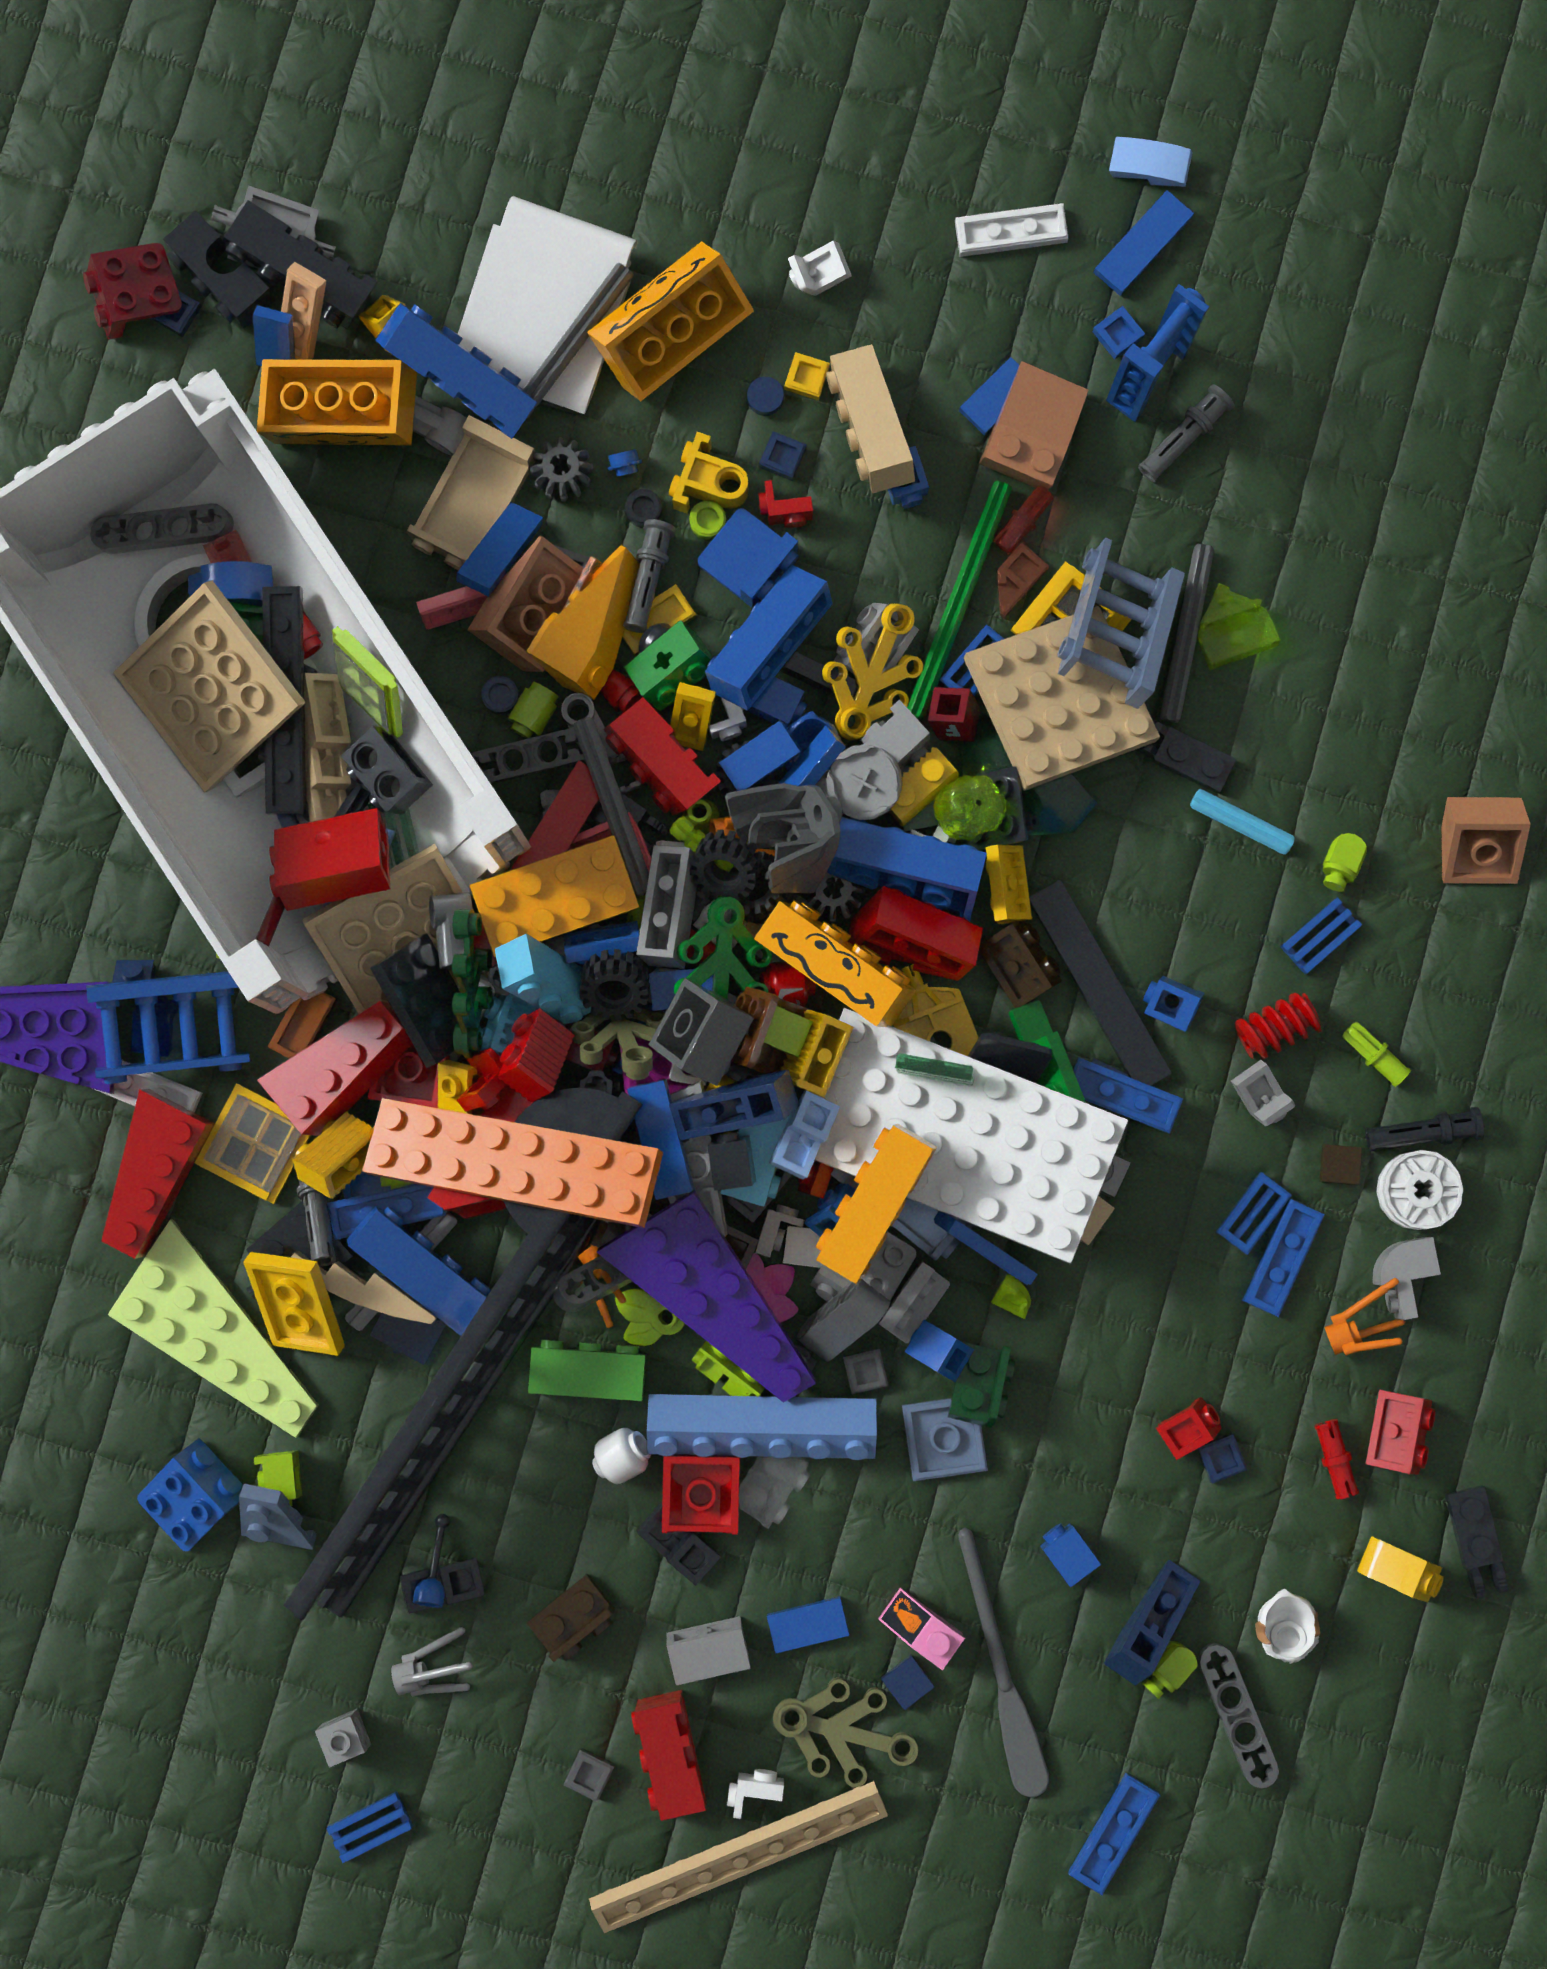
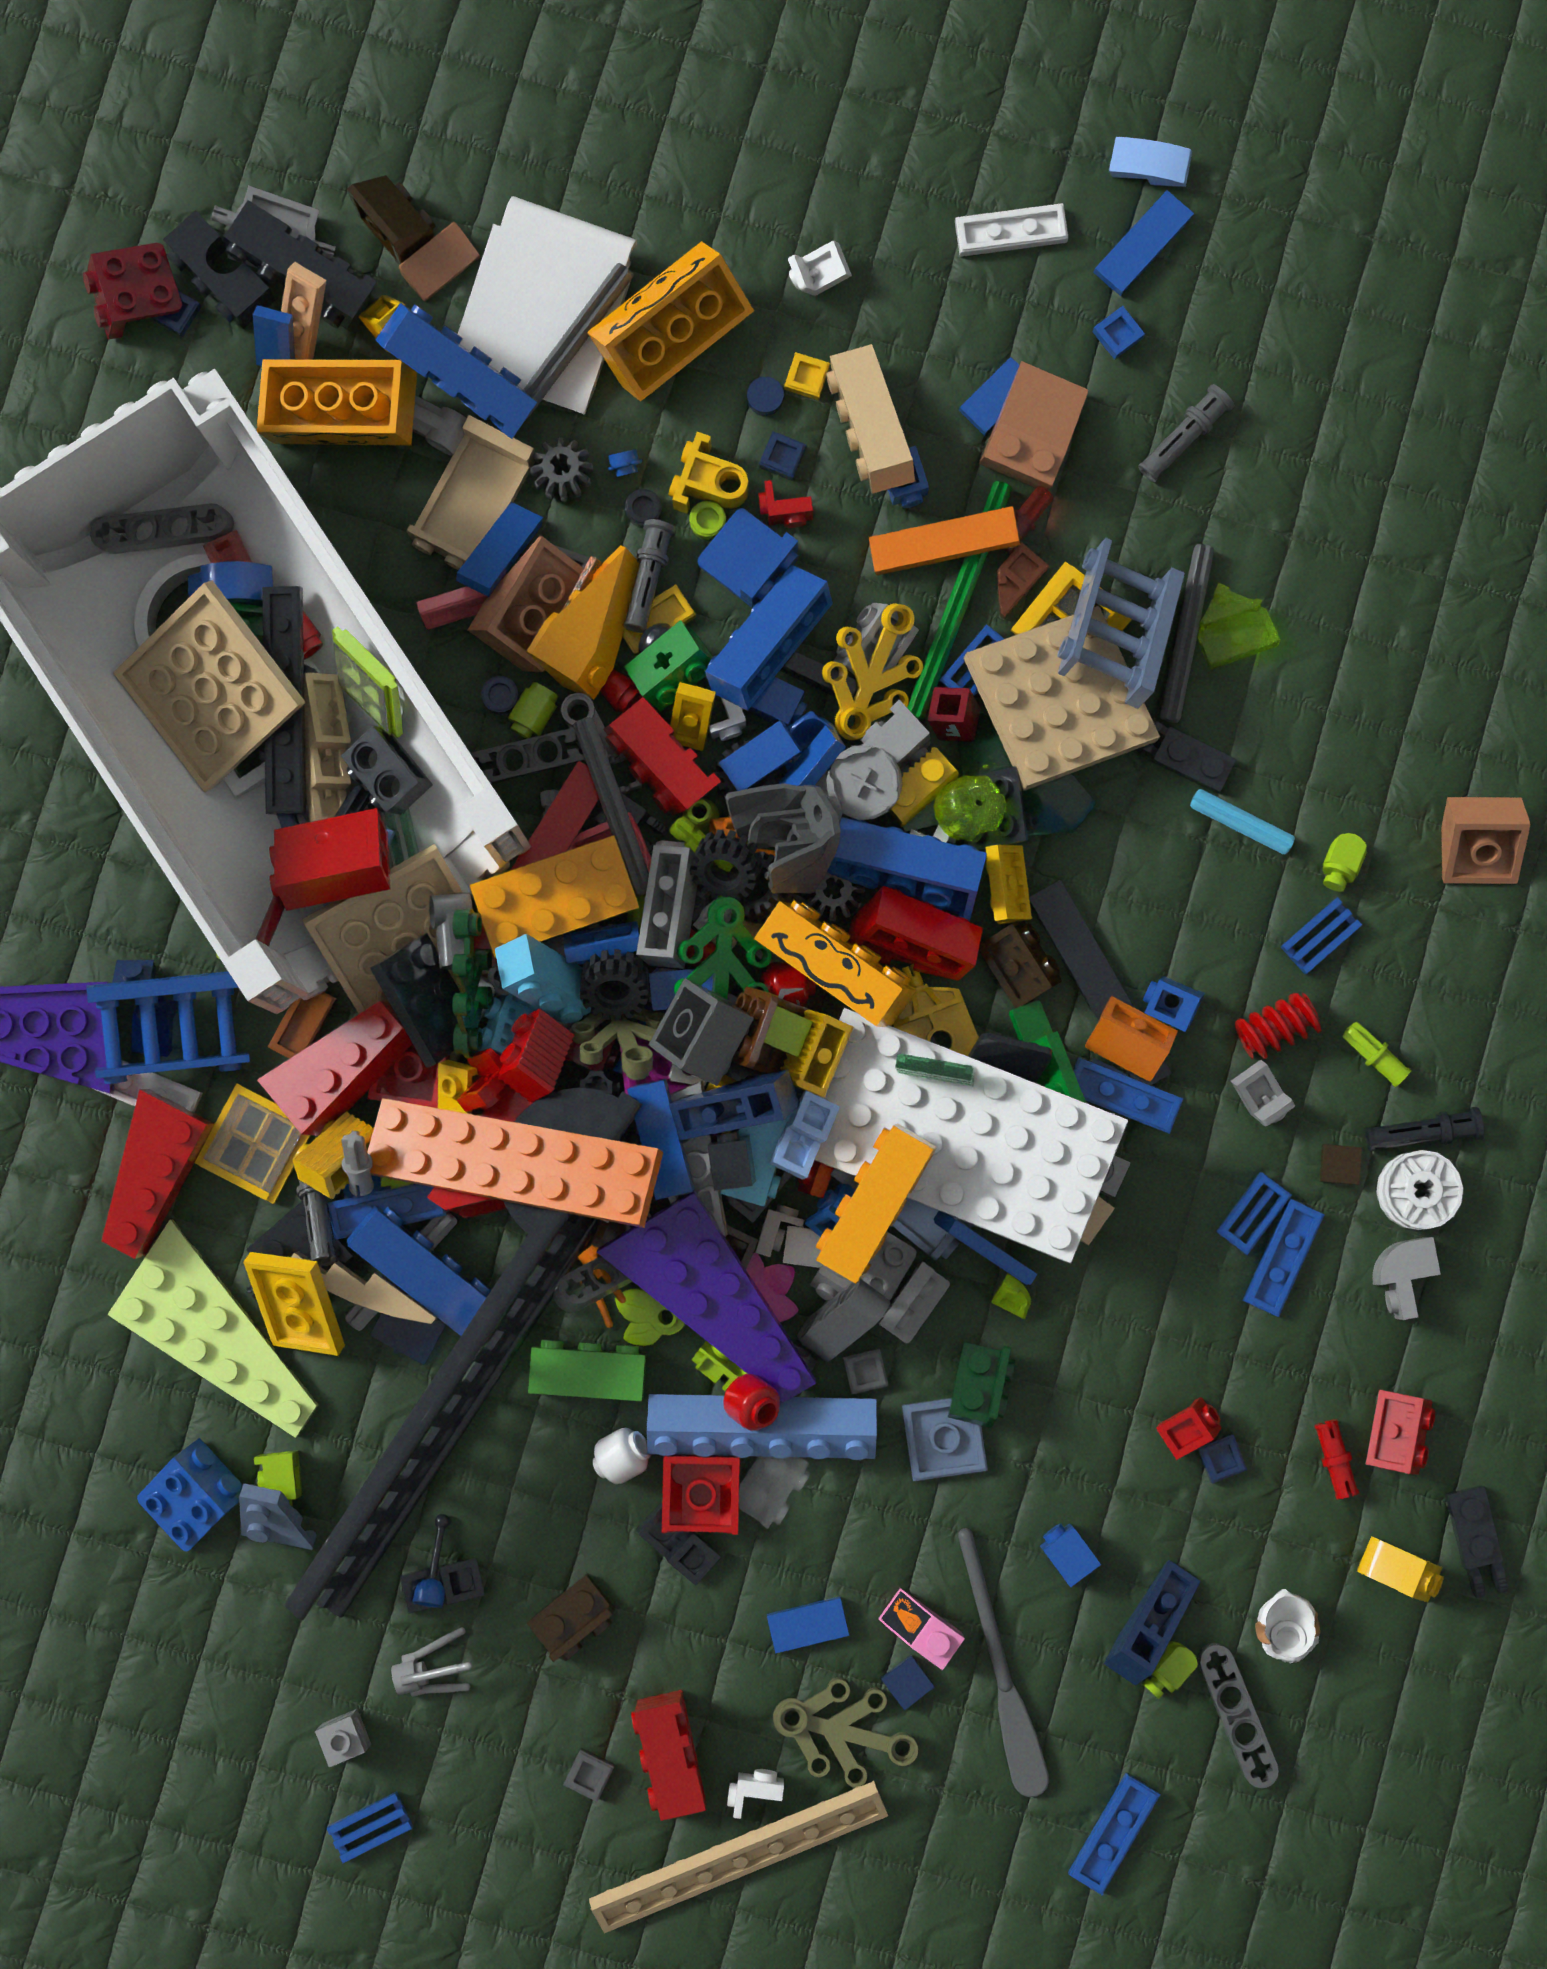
light grey hinge [666,1616,751,1685] -> none
blue brick [905,1320,974,1382] -> none
blue fence [1106,284,1209,422] -> none
orange plant [1324,1278,1405,1356] -> none
none -> light grey axle [342,1131,374,1196]
none -> dark brown slope [347,175,436,265]
none -> nougat slope [399,222,480,302]
none -> red head [723,1374,780,1431]
none -> orange tile [869,506,1021,576]
none -> orange panel [1085,996,1178,1081]

